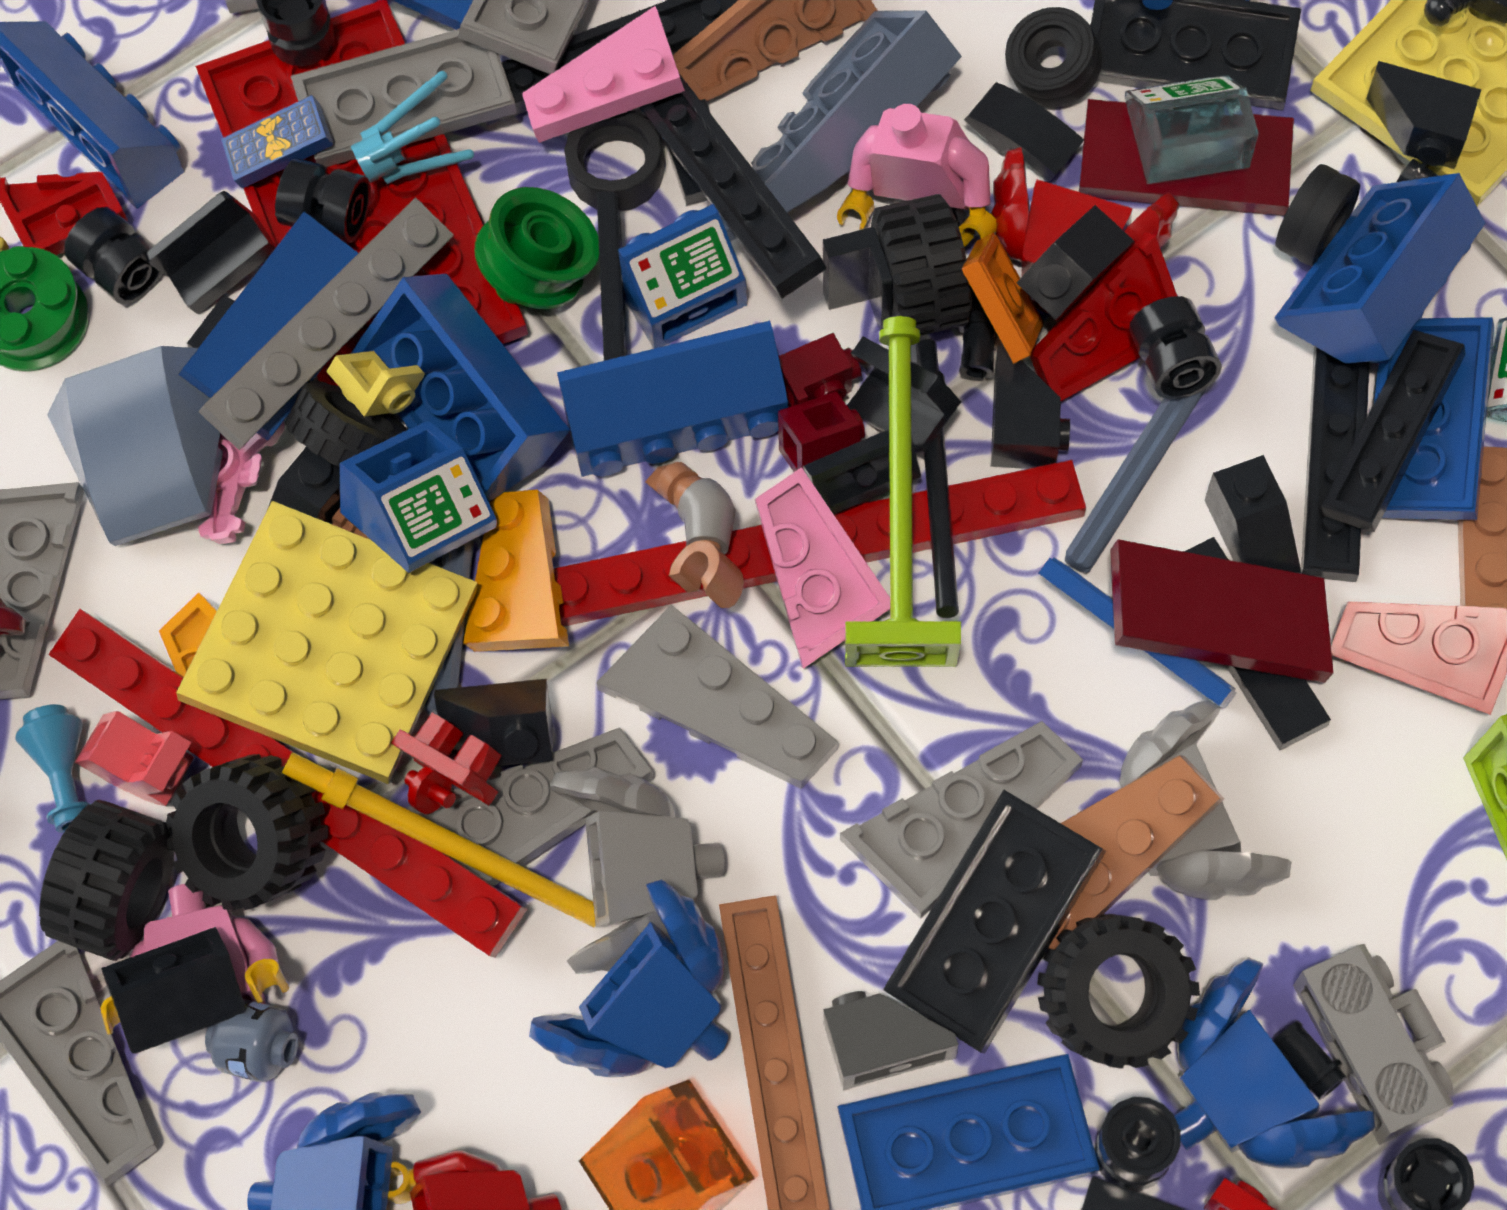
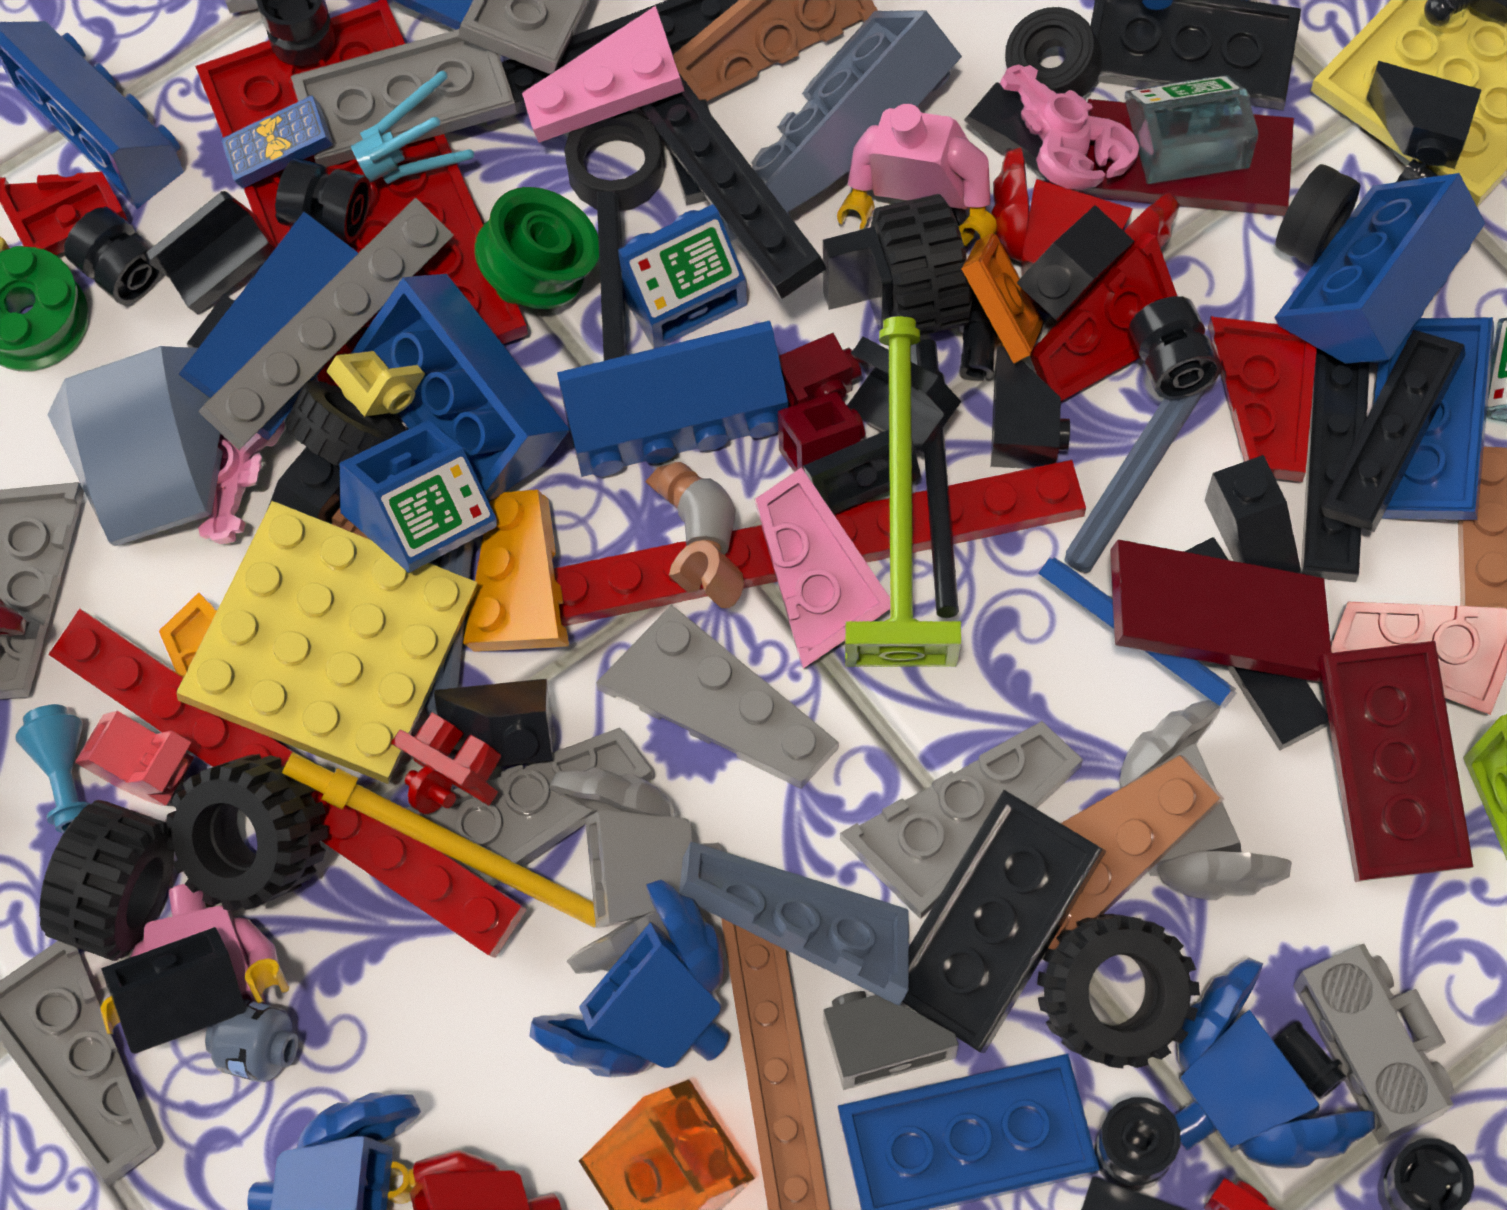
none -> sand blue wing [679,841,908,1006]
none -> bright pink animal [1000,64,1140,190]
none -> red wing [1208,316,1317,482]
none -> dark red tile [1319,641,1474,882]

